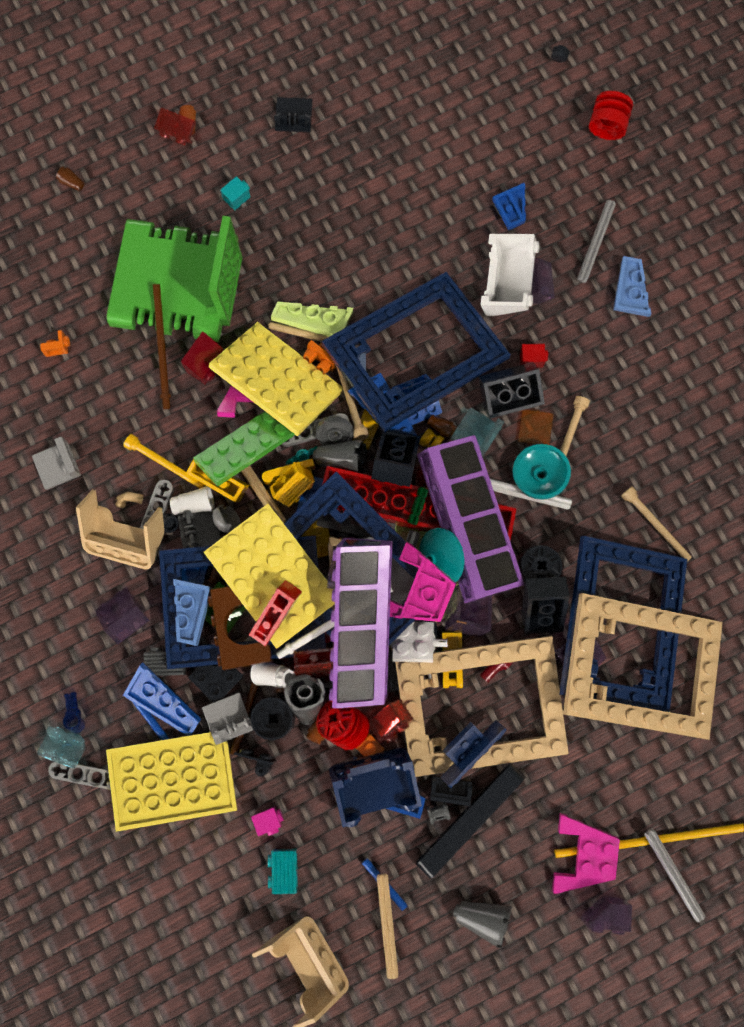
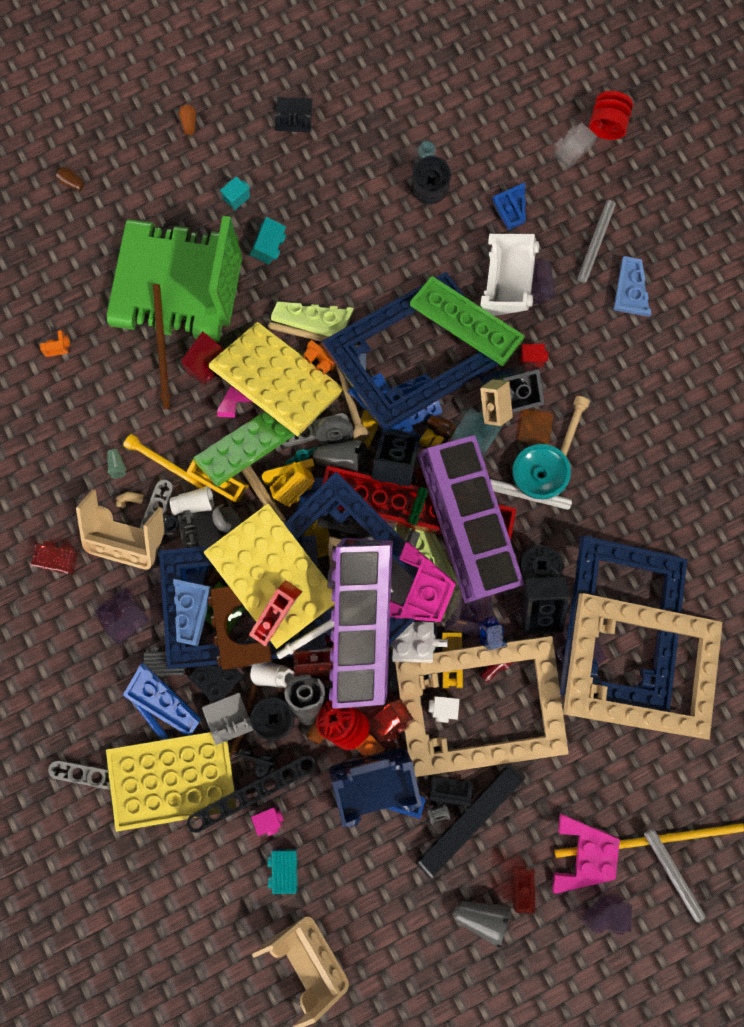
light grey bracket [32,436,81,490] -> none
clear light blue bracket [37,726,86,769] -> none
clear blue pin [63,692,85,734] -> none
clear red bracket [154,107,196,146] -> none
blue bar [361,858,408,911] -> none
tan axle [377,873,398,979] -> none
teal dish [419,528,465,582] -> none
dark blue bracket [440,720,507,788] -> none
black tile [551,45,570,63] -> none
tan piece [621,486,692,561] -> none
none -> clear red brick [31,541,78,575]
none -> sand green cone [107,449,127,479]
none -> black beam [187,755,316,833]
none -> teal brick [249,217,286,264]
none -> bright green plate [410,276,525,366]
none -> black wheel [411,156,451,205]
none -> clear light blue plate [418,141,436,158]
none -> white brick [428,697,459,723]
none -> clear blue brick [478,617,507,650]
none -> tan brick [480,379,513,426]
none -> clear red brick [511,866,535,913]
none -> clear brick [553,122,597,169]

